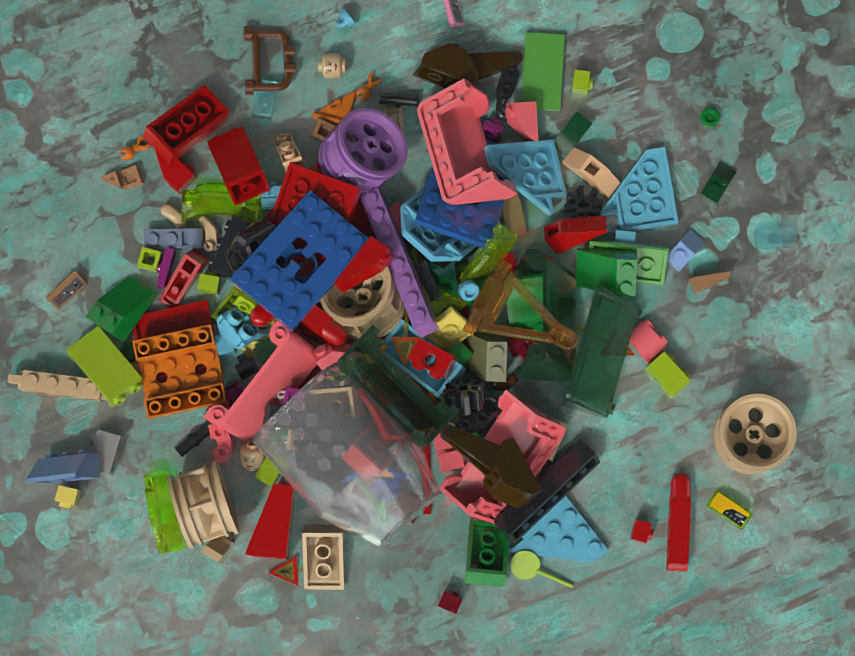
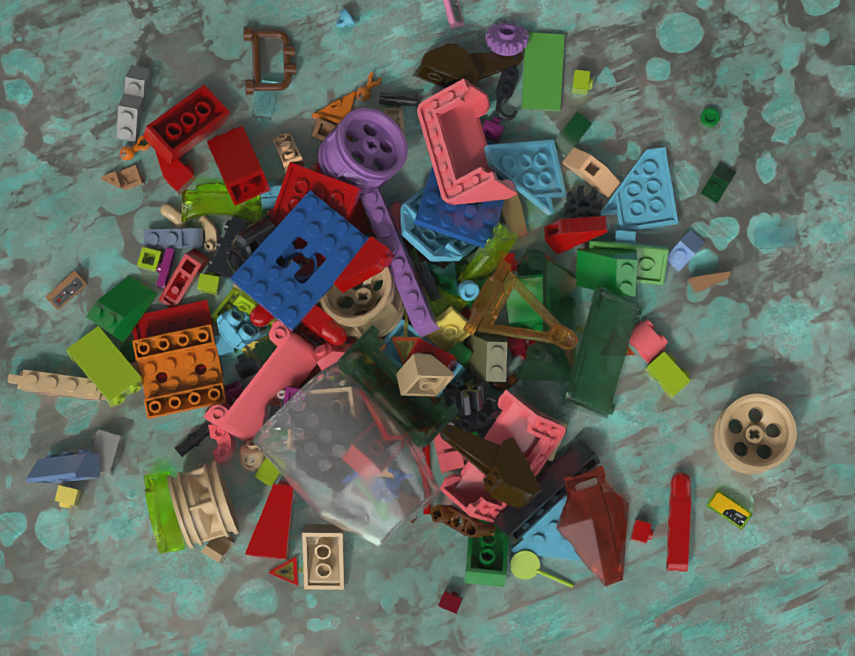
tan head [318,53,347,78] -> none
coral slope [505,101,538,141] -> none
none -> light grey arch [116,65,150,142]
none -> tan slope [396,353,454,396]
none -> reddish brown beam [430,505,496,538]
none -> medium lavender gear [486,21,529,56]
none -> clear red windscreen [556,465,629,586]

